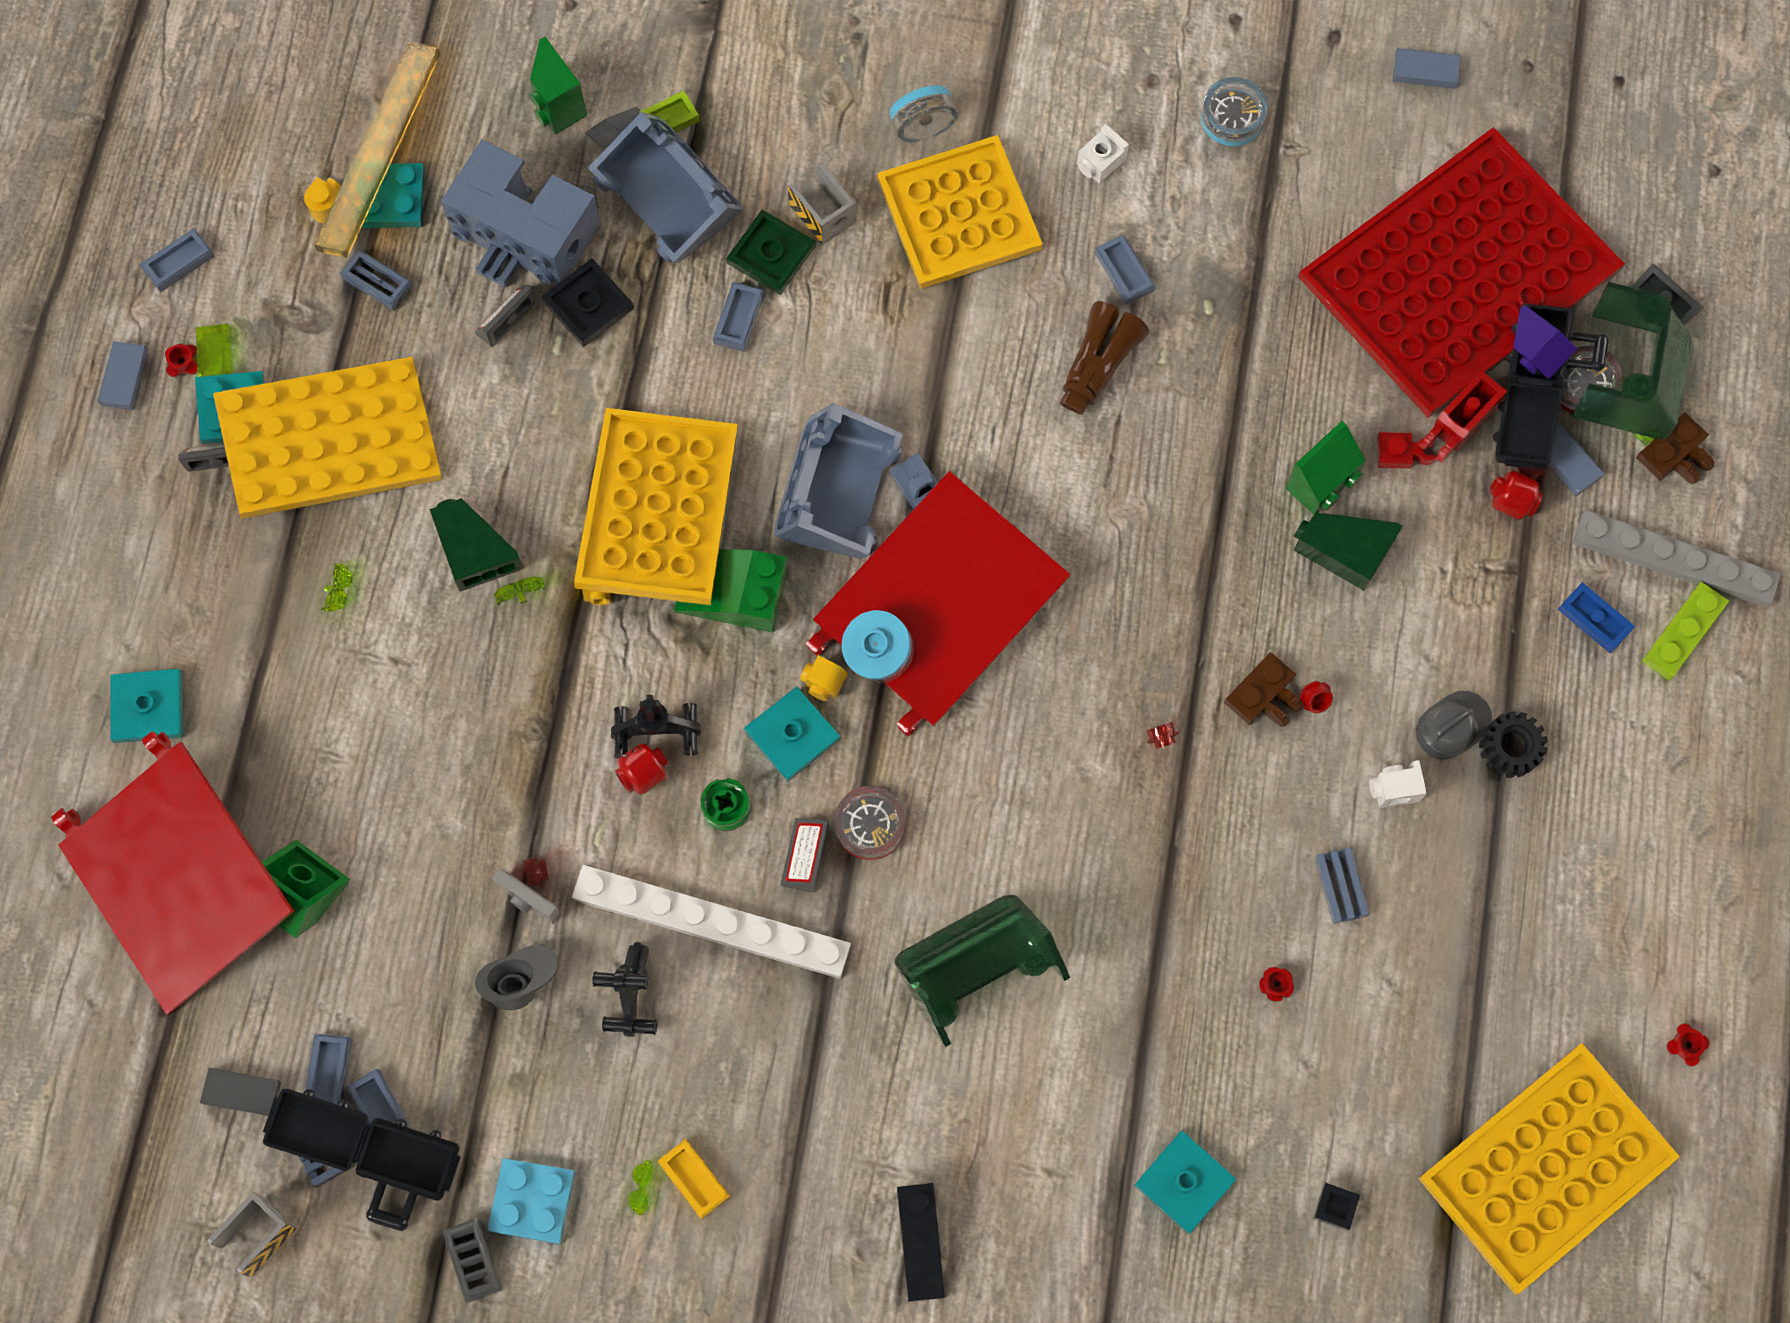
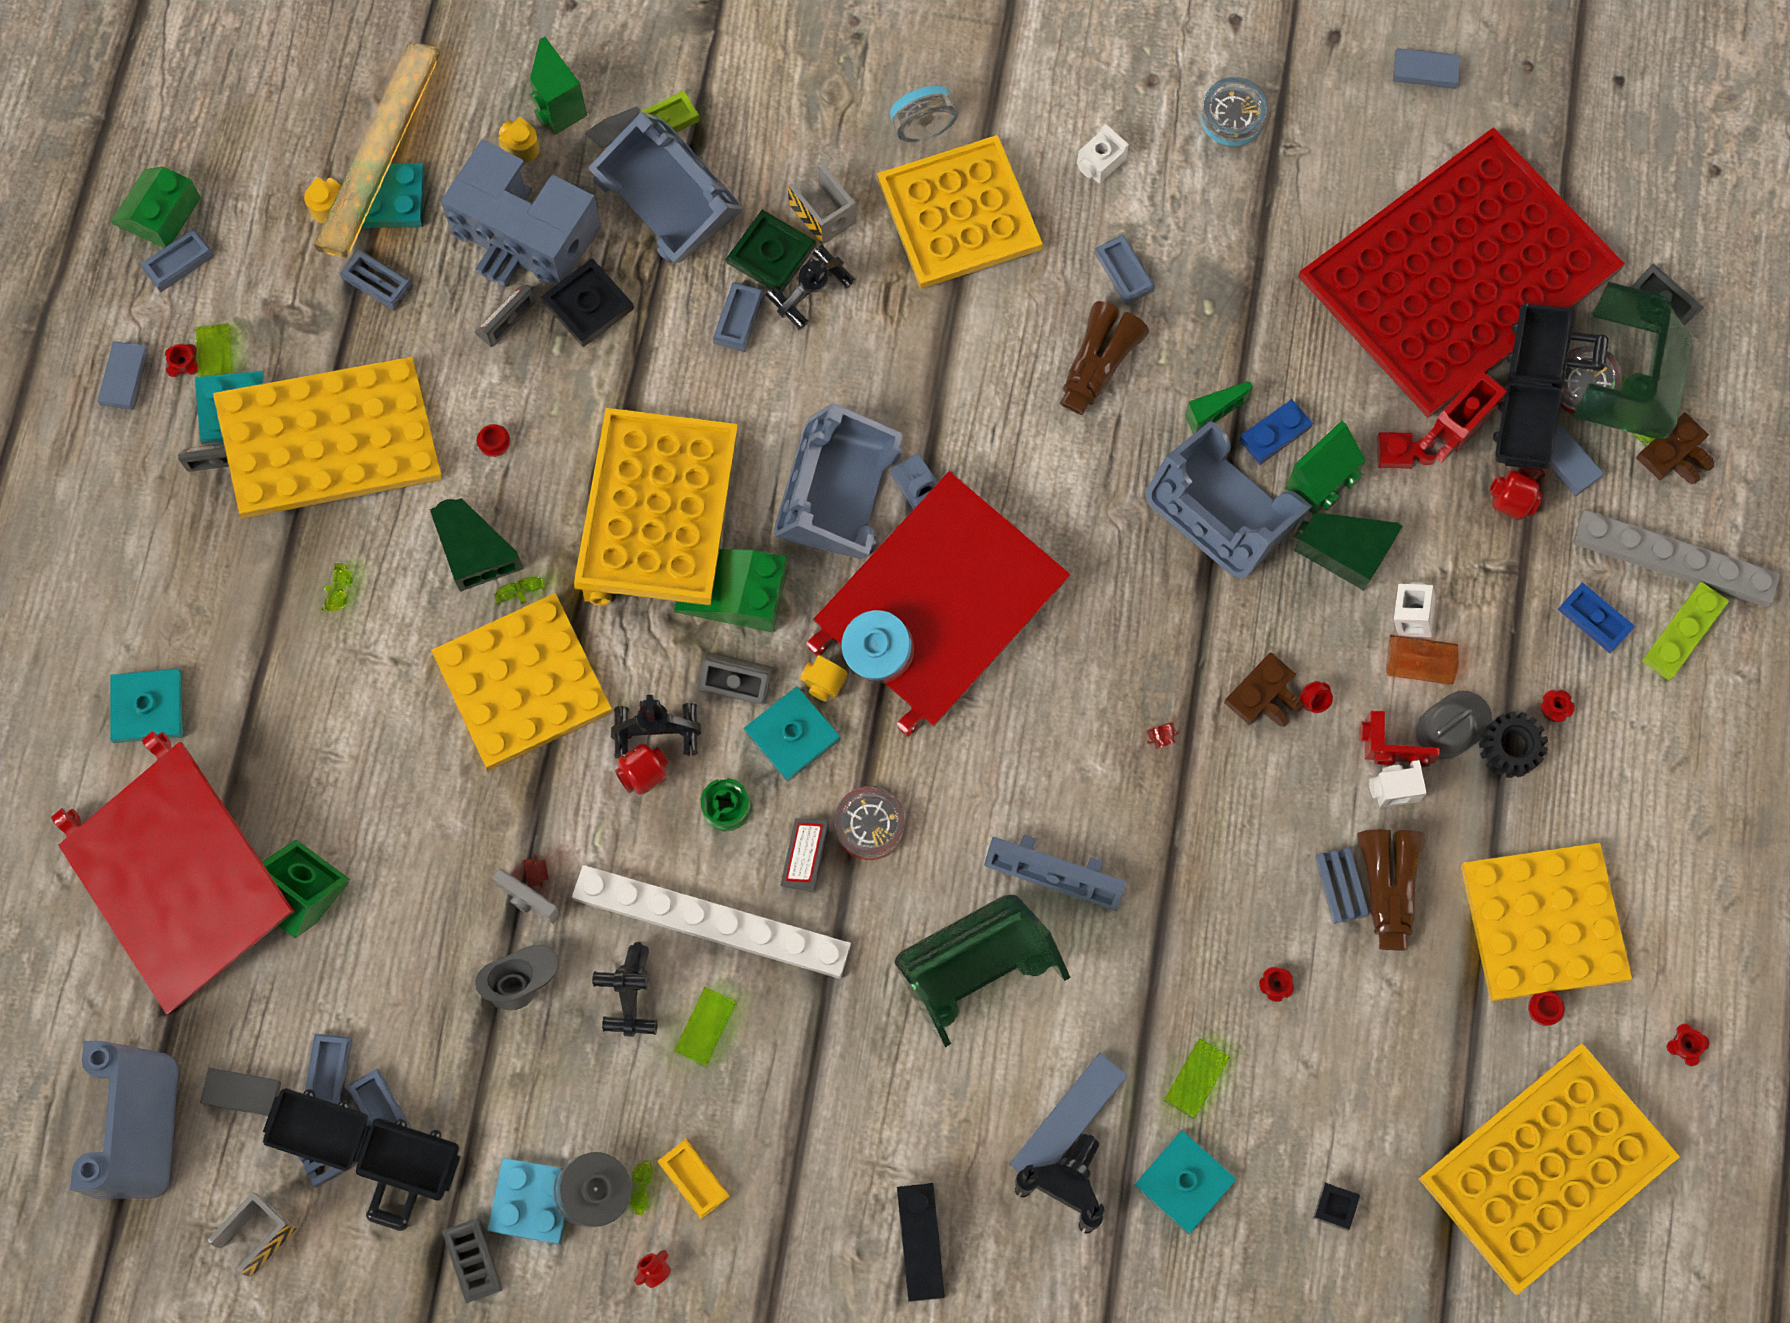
dark purple slope [1513,305,1577,379] -> none
none -> sand blue windscreen [70,1041,179,1199]
none -> green slope [111,167,201,248]
none -> yellow plate [431,593,613,771]
none -> red plate [477,424,511,457]
none -> yellow plate [498,116,540,163]
none -> dark grey piece [553,1152,631,1228]
none -> red plate [634,1250,671,1288]
none -> clear neon green tile [674,987,737,1068]
none -> dark grey slope [698,652,774,705]
none -> black axle [765,244,856,330]
none -> sand blue hinge [984,835,1127,911]
none -> sand blue tile [1009,1053,1128,1173]
none -> black axle [1015,1134,1104,1234]
none -> sand blue windscreen [1146,421,1312,578]
none -> clear neon green tile [1163,1038,1230,1119]
none -> green slope [1185,381,1253,434]
none -> blue plate [1239,399,1313,465]
none -> reddish brown piece [1357,829,1425,951]
none -> red bracket [1359,710,1440,768]
none -> clear orange slope [1386,635,1459,684]
none -> white brick [1394,582,1436,637]
none -> yellow plate [1461,843,1632,1002]
none -> red plate [1528,991,1565,1026]
none -> red plate [1541,690,1575,722]

